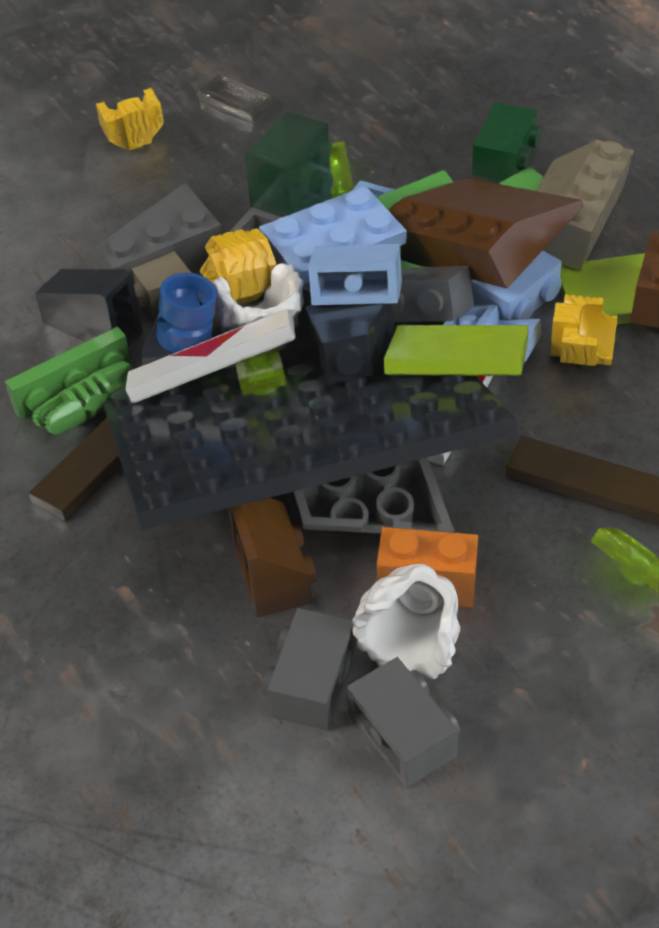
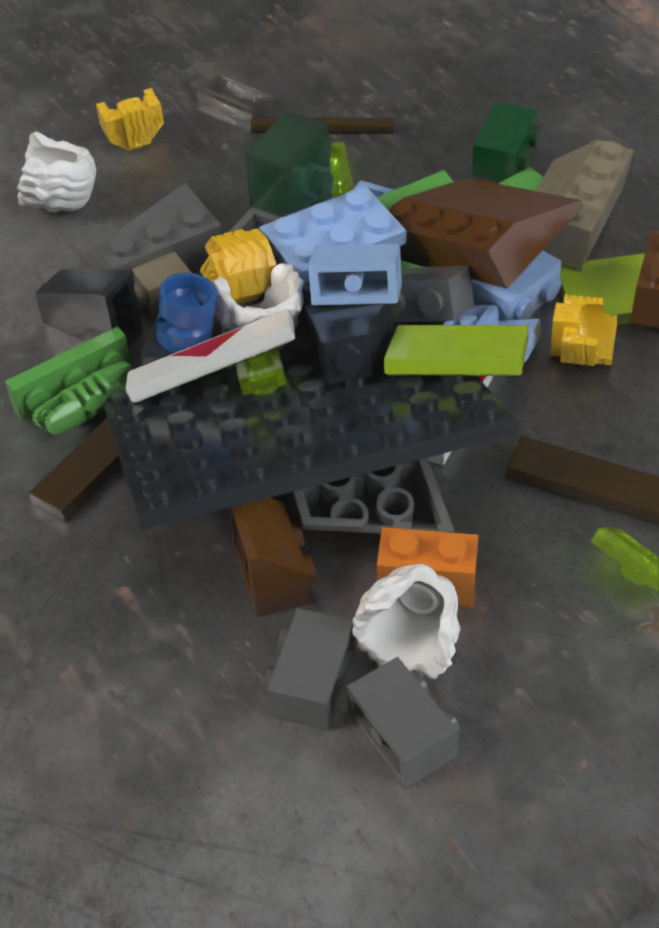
none -> white hair [17,132,96,213]
none -> dark brown bar [250,117,394,133]

